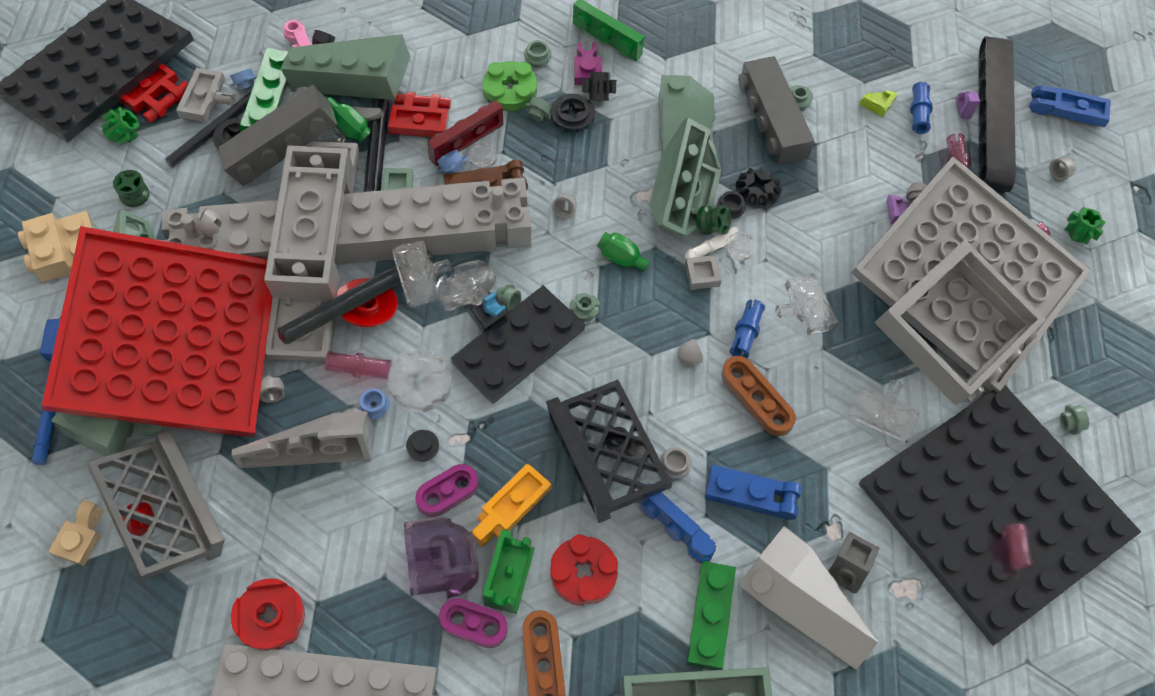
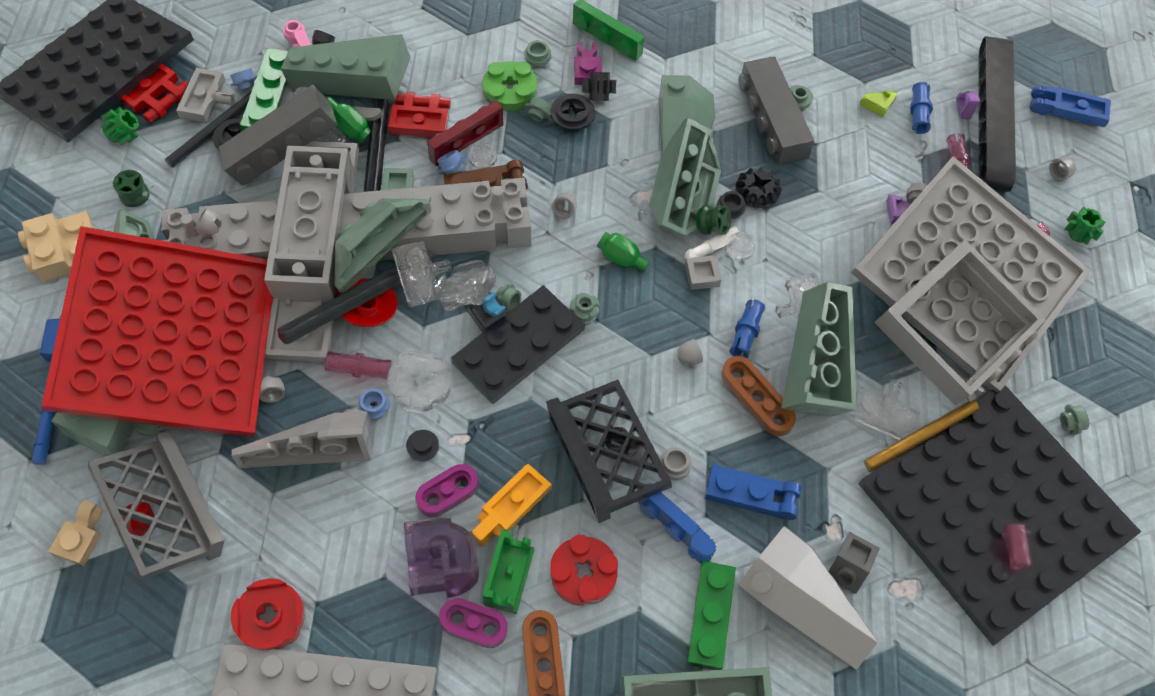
none -> sand green wedge [334,198,432,294]
none -> sand green wedge [781,282,857,417]
none -> pearl gold bar [864,400,979,472]

